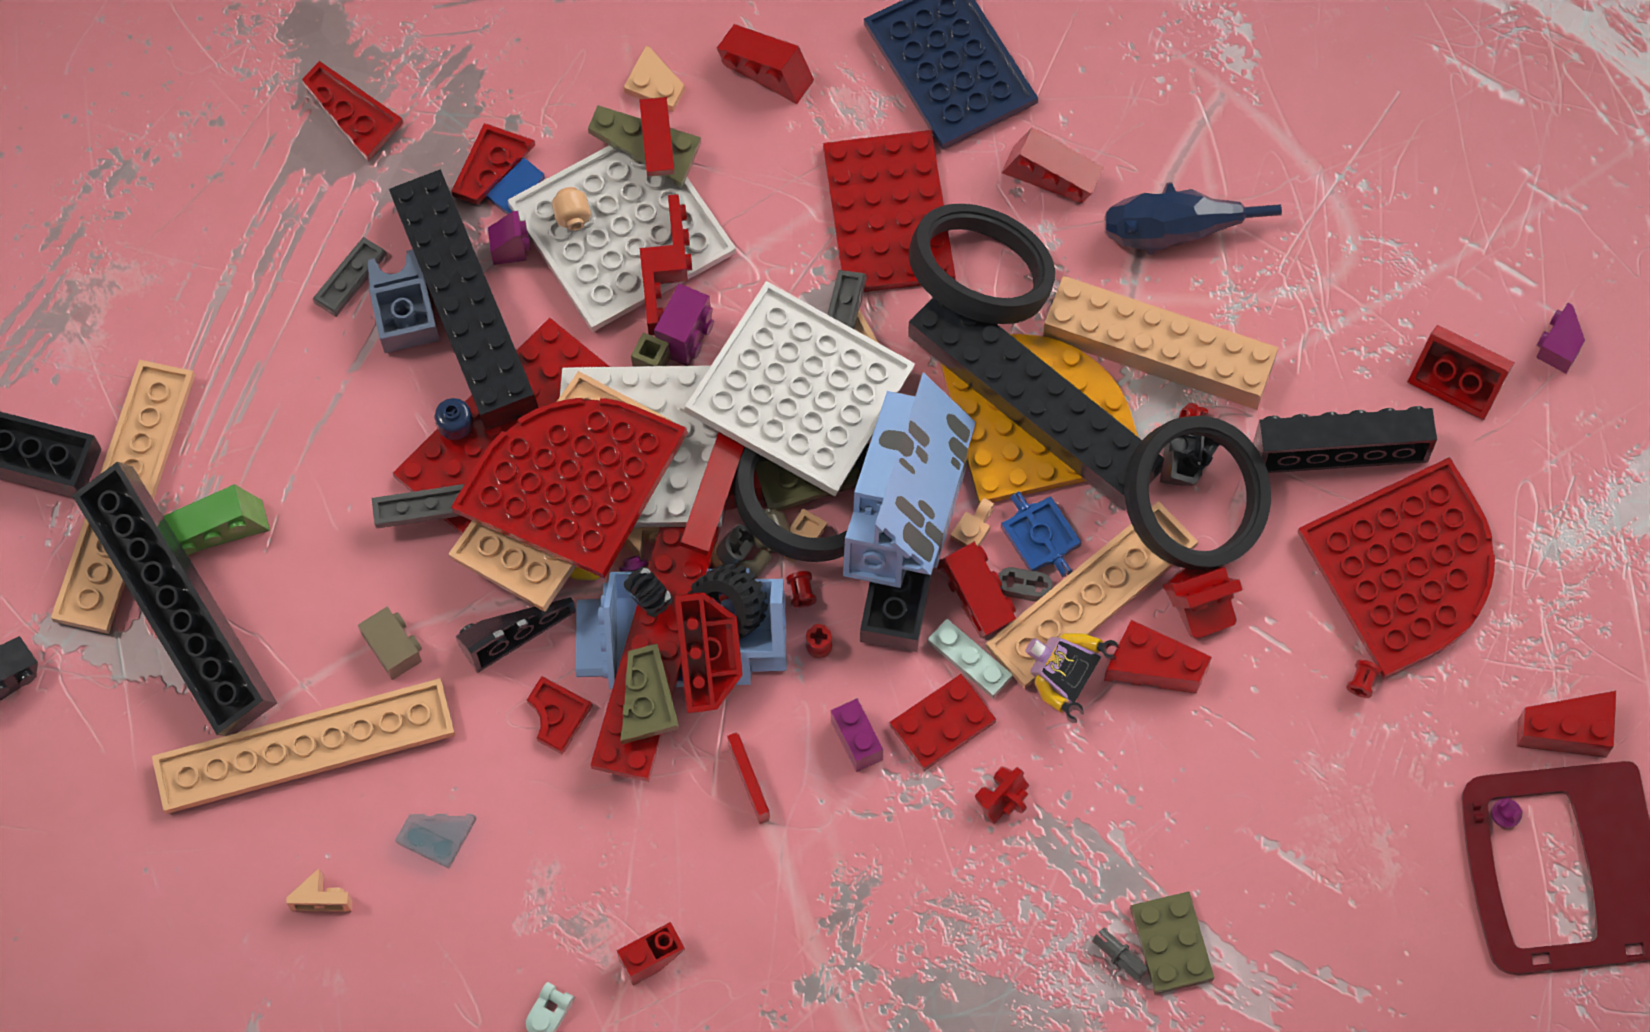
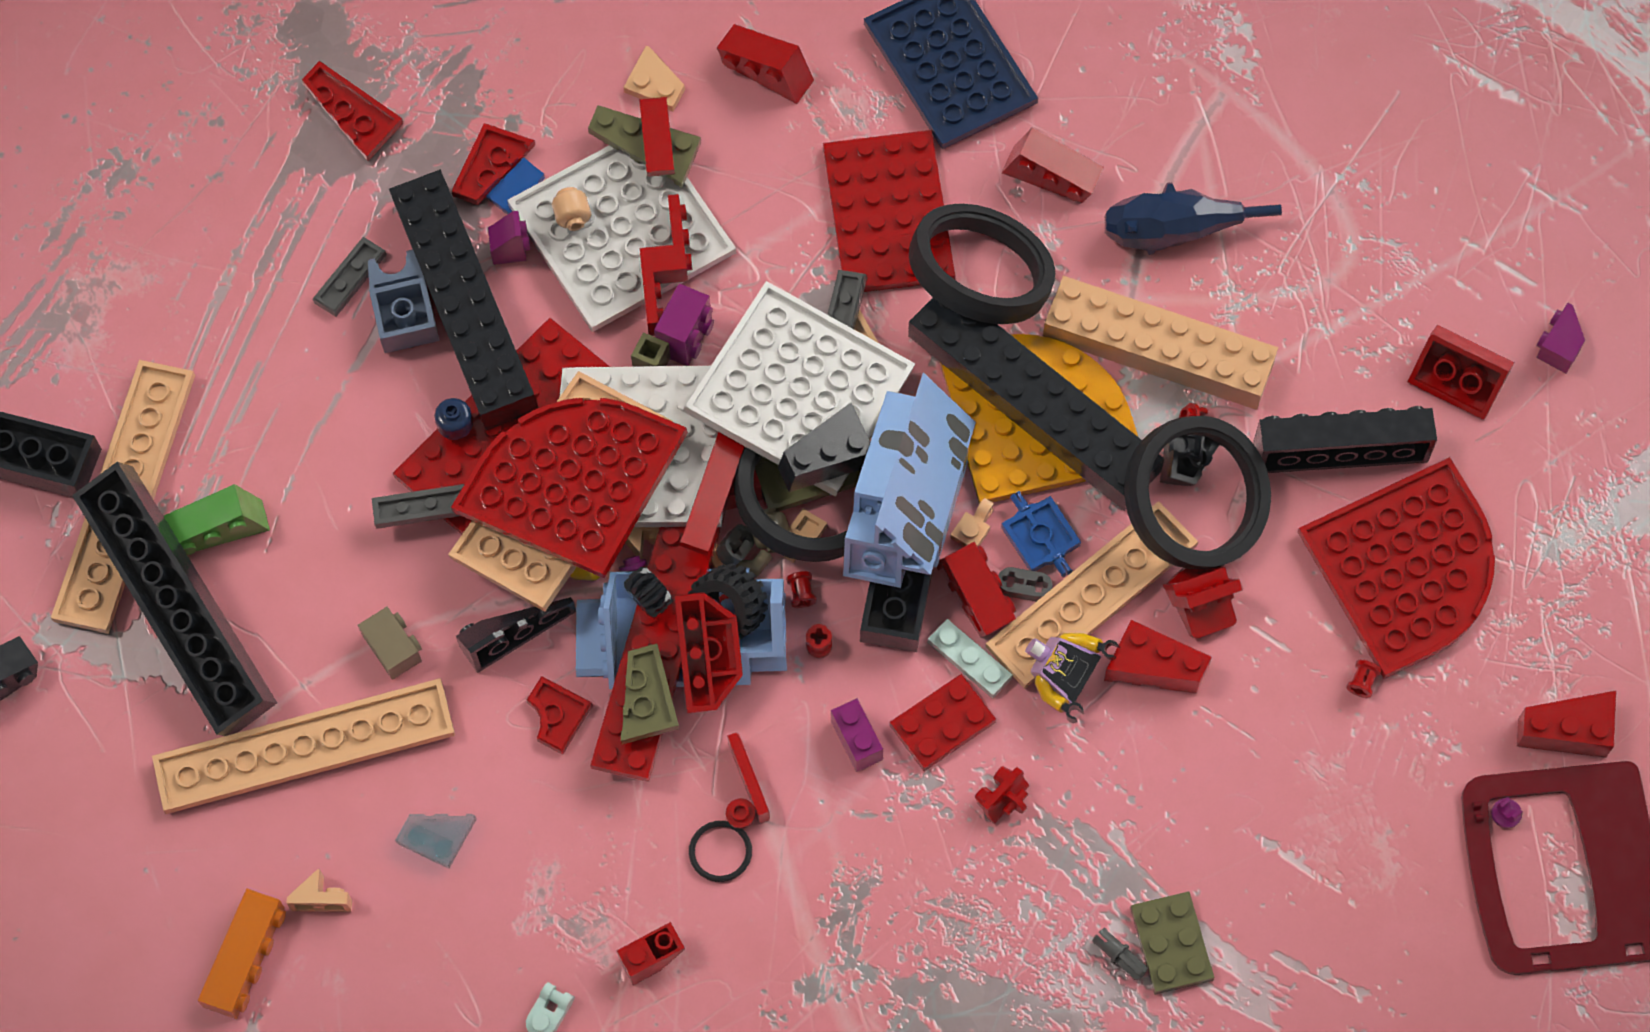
none -> orange brick [197,888,286,1019]
none -> black tyre [689,821,752,882]
none -> red plate [725,798,756,829]
none -> wedge [777,403,870,492]

